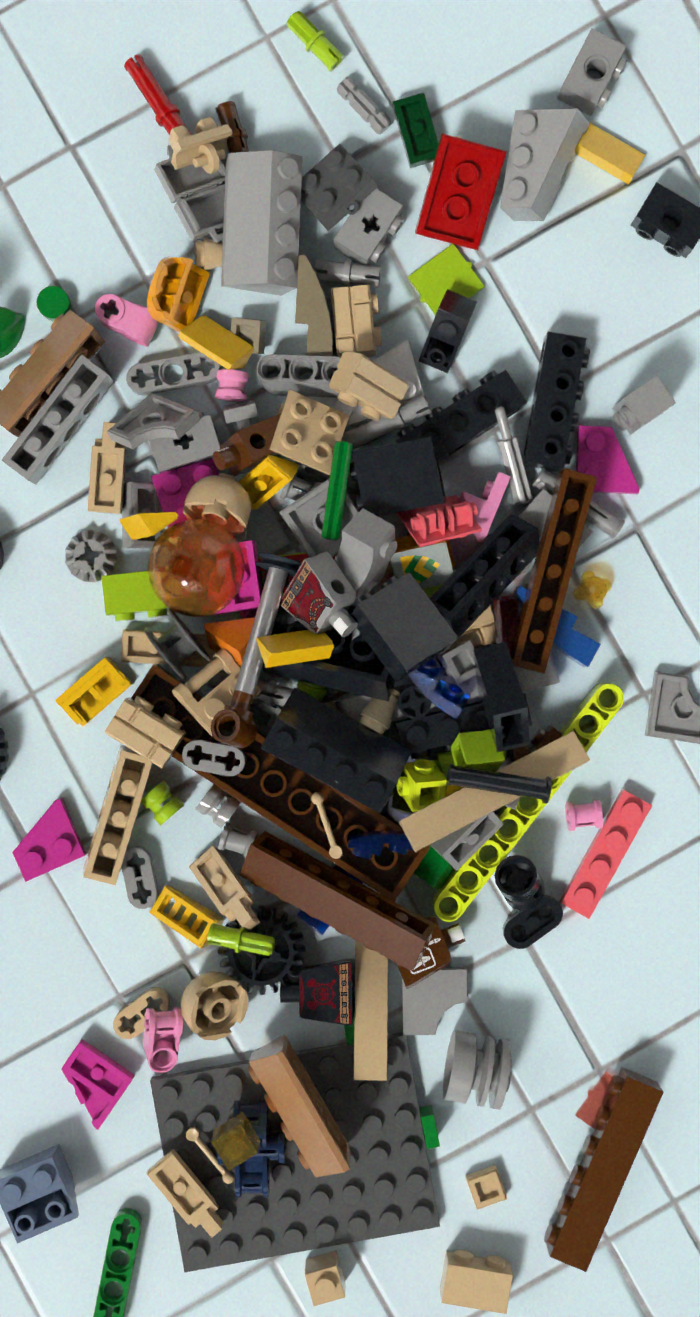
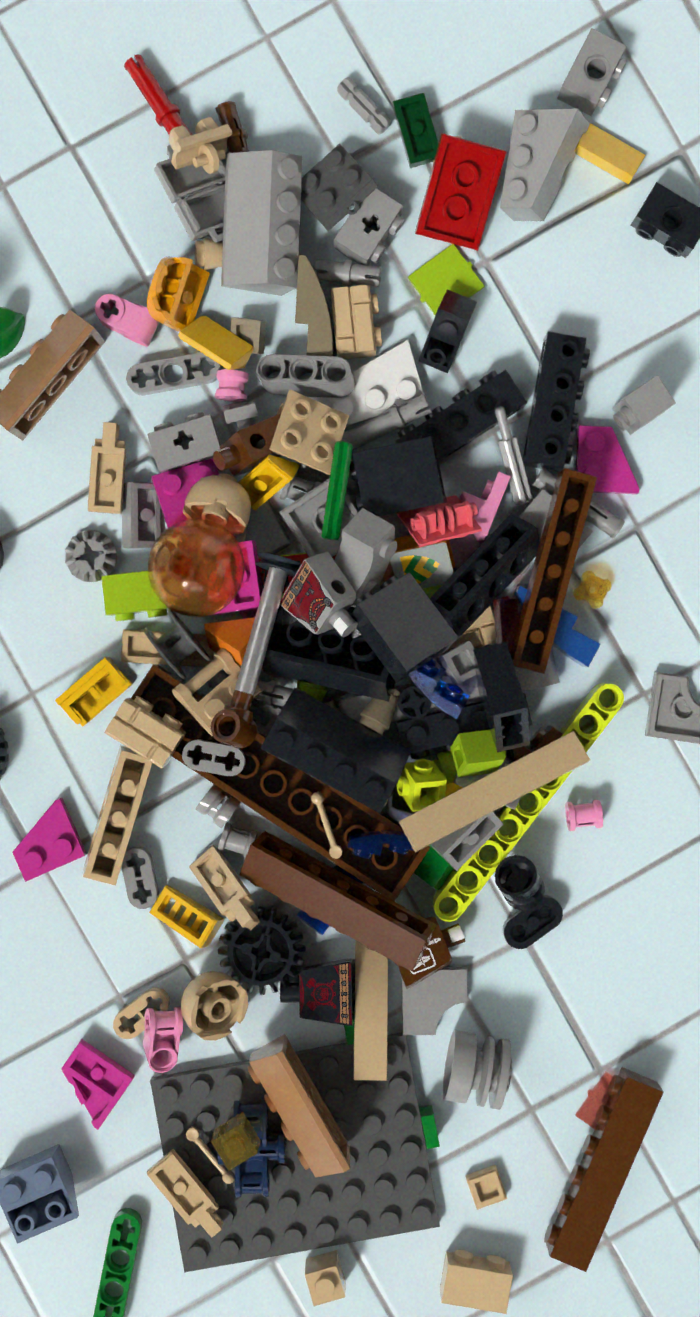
light grey brick [1,354,114,485] -> none
green tile [36,286,71,321] -> none
light grey tile [107,393,201,450] -> none
yellow slope [119,512,178,540] -> none
lime wheel [140,780,185,826] -> none
lime axle [207,923,275,956] -> none
yellow slope [256,630,334,668] -> none
lime axle [286,11,345,72] -> none
tan brick [329,351,409,421] -> none
black pin [446,764,552,804] -> none
coral plate [559,789,652,919] -> none

